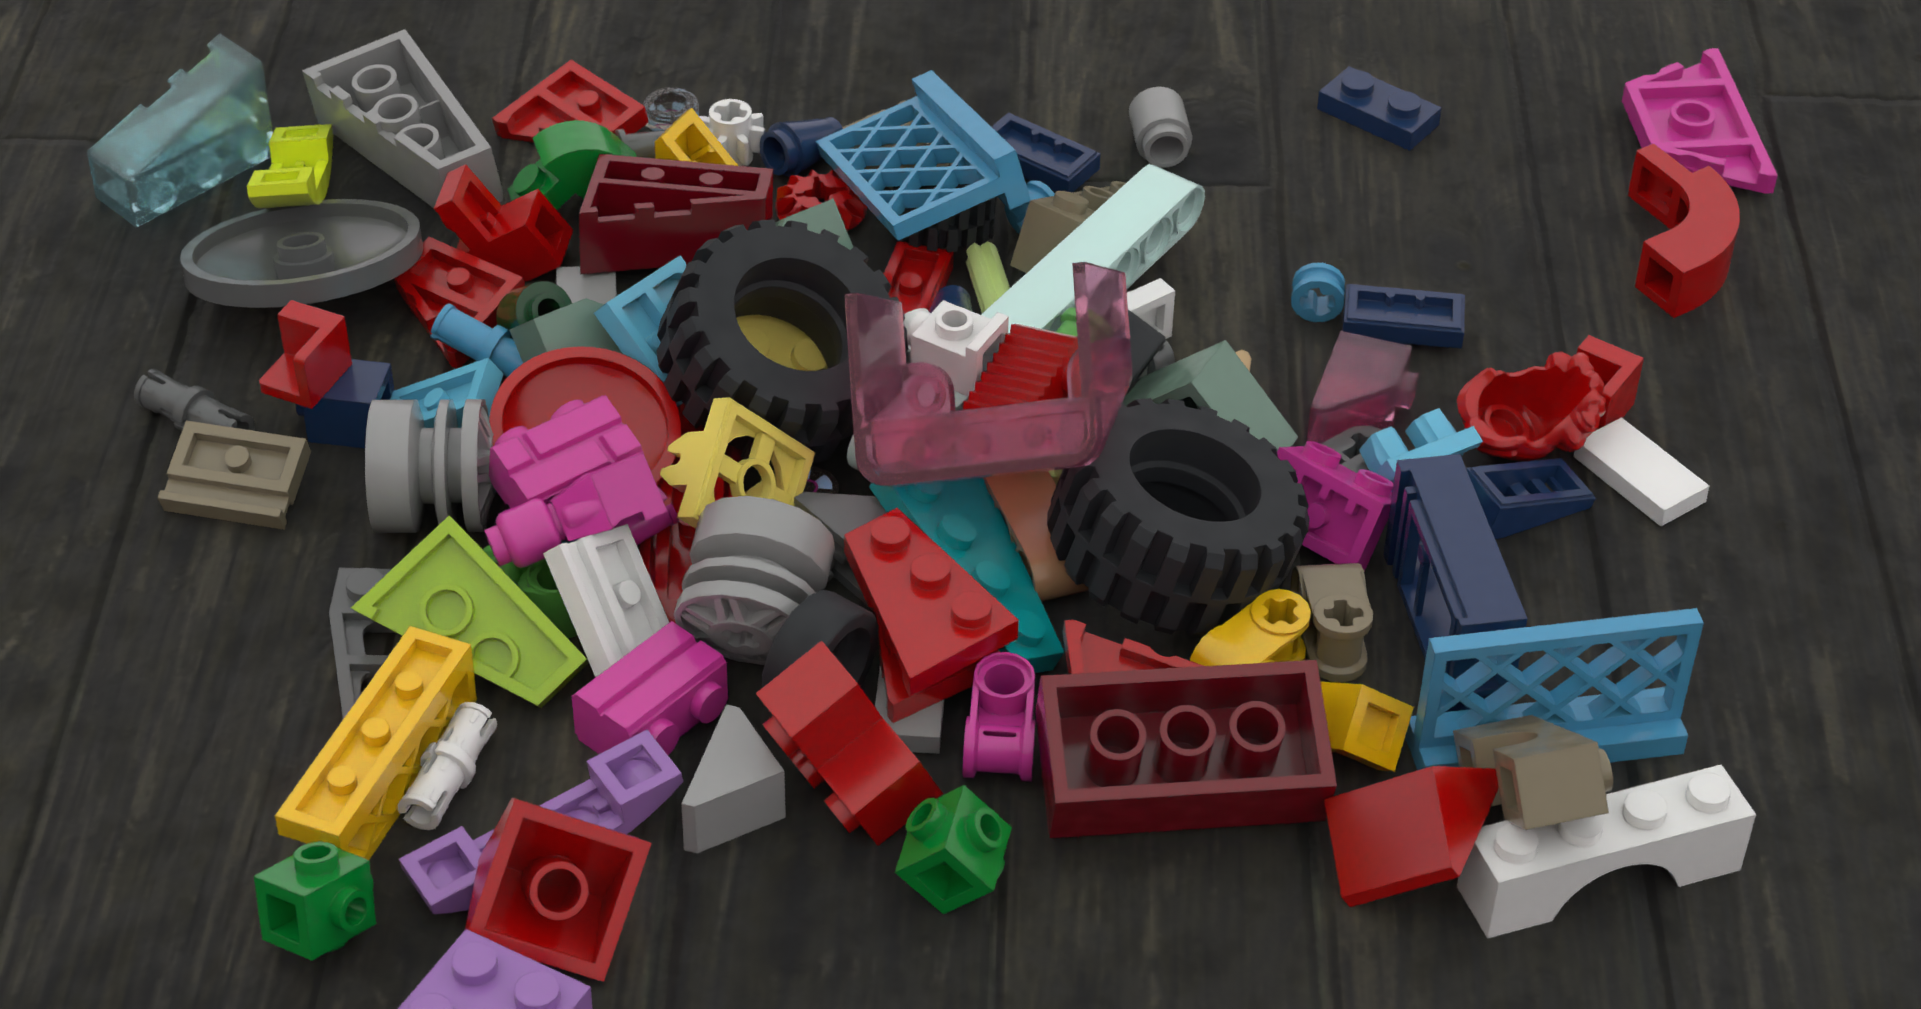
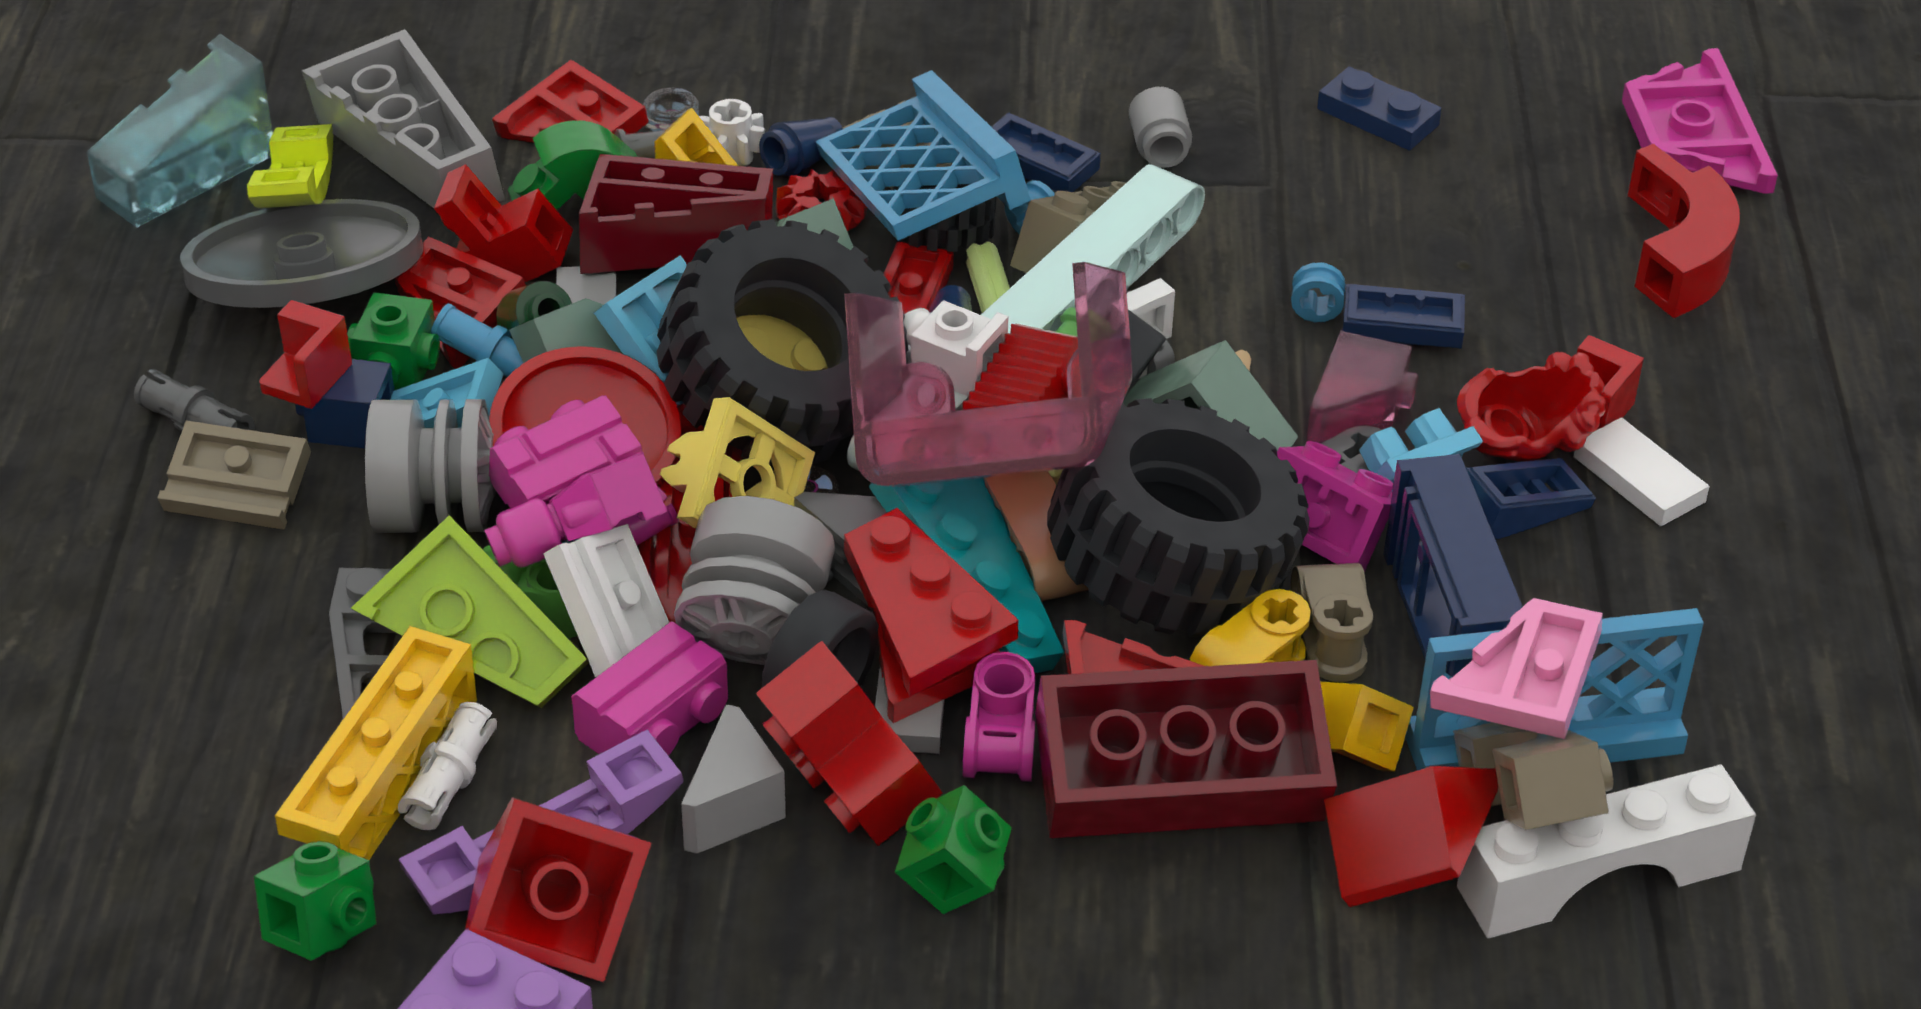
none -> green brick [347,292,440,391]
none -> bright pink wing [1430,598,1603,739]

